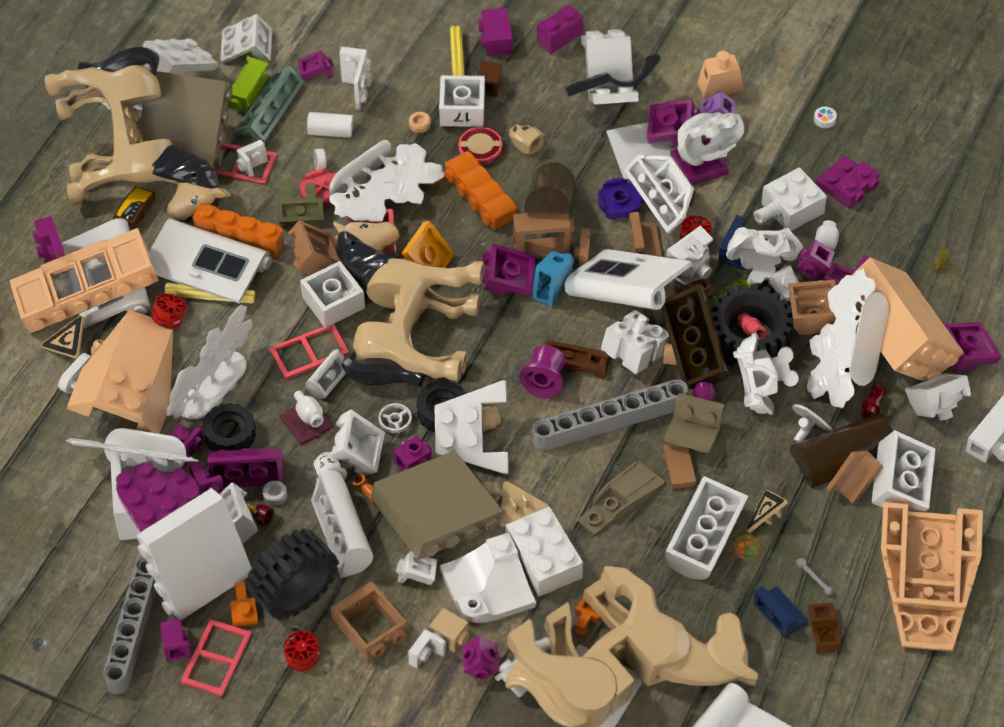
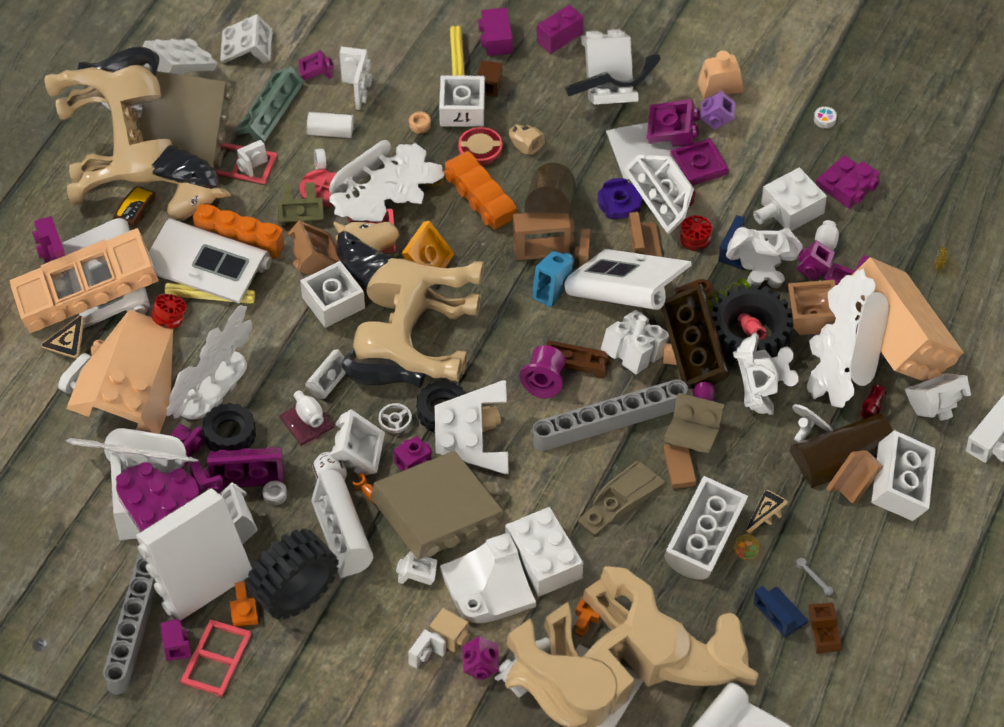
lime window [228,56,270,113] -> none
dark red hinge [246,503,274,526] -> none
coral window [269,324,349,380] -> none
red wheel [283,631,320,671] -> none
medium nougat window [331,581,408,661] -> none
magenta plate [481,243,535,297] -> none
tan piece [499,481,548,528] -> none
white brick [666,226,713,287] -> none
white piece [677,112,744,166] -> none
white bracket [769,266,799,301] -> none
light nougat wedge [881,502,983,651] -> none
magenta plate [944,322,1001,372] -> none

